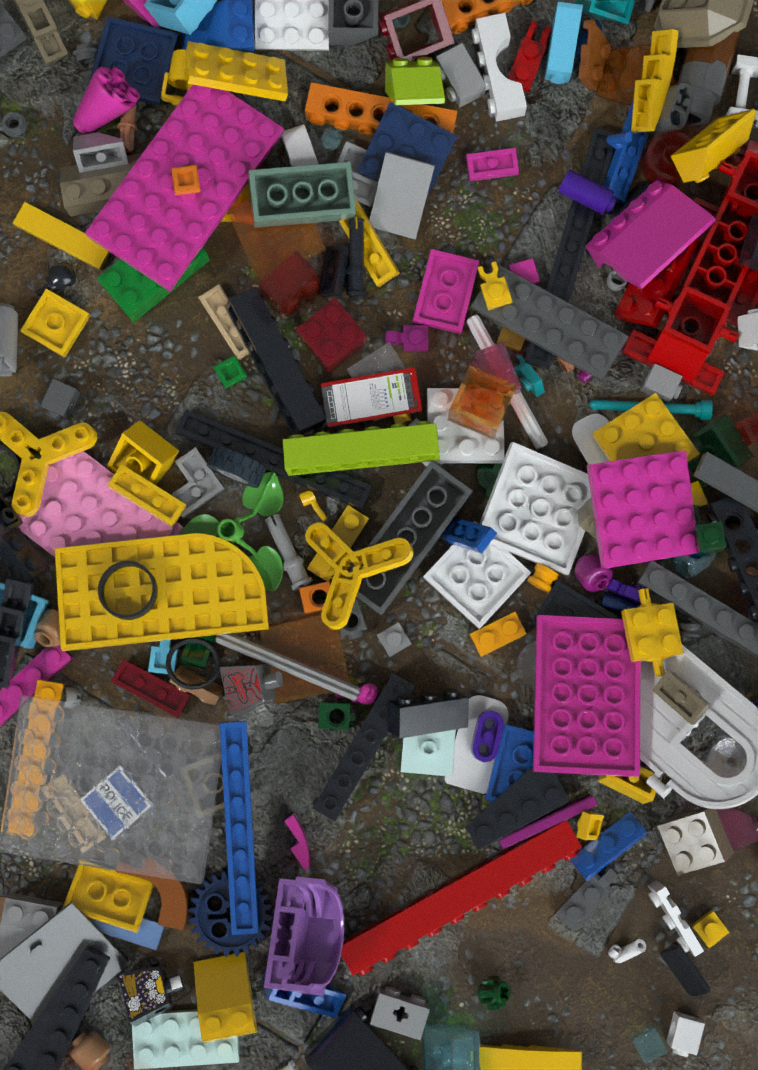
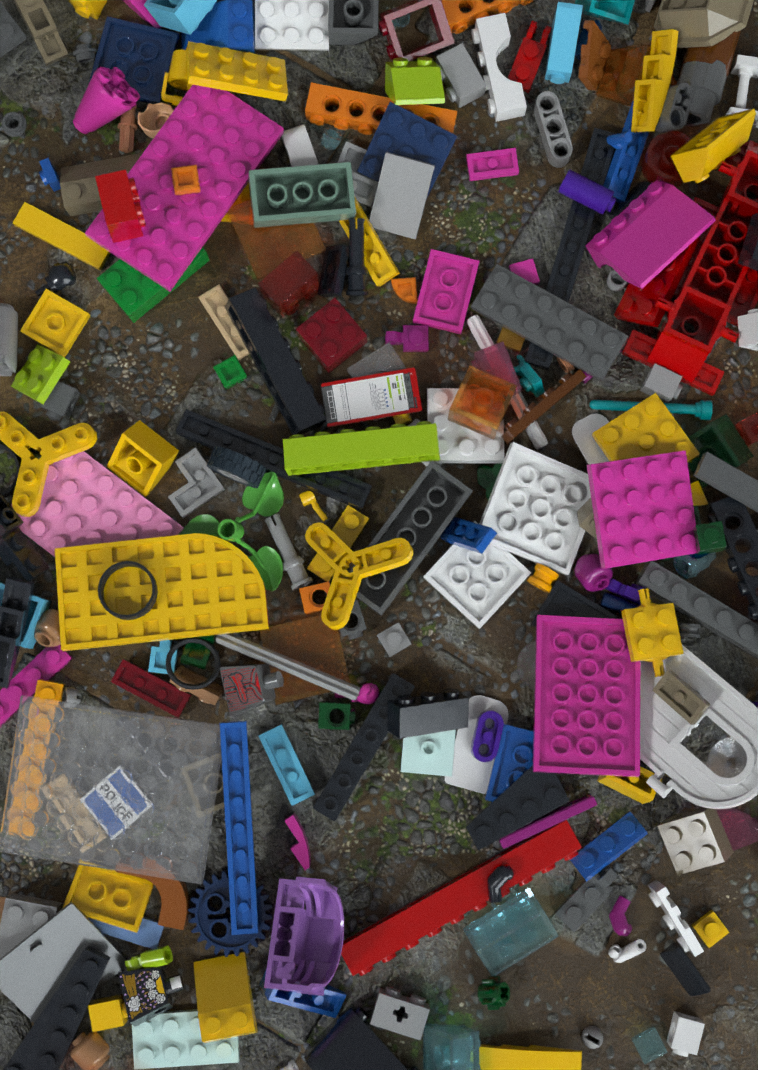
light grey slope [73,132,129,173] -> none
yellow plate [107,464,186,527] -> none
light orange plate [469,612,527,657] -> none
yellow plate [478,261,512,311] -> none
yellow plate [576,812,604,840] -> none
none -> lime plate [11,344,70,404]
none -> blue plate [39,158,61,192]
none -> yellow brick [88,994,128,1032]
none -> red brick [95,169,146,243]
none -> lime bar [125,945,173,971]
none -> light nougat hair [138,102,174,139]
none -> medium azure plate [259,724,315,806]
none -> orange tile [391,277,418,304]
none -> clear light blue slope [463,887,559,976]
none -> black arm [487,865,514,903]
none -> reddish brown plate [501,369,587,444]
none -> light grey beam [534,91,573,168]
none -> light grey hinge [582,1026,603,1049]
none -> magenta arm [609,895,632,936]

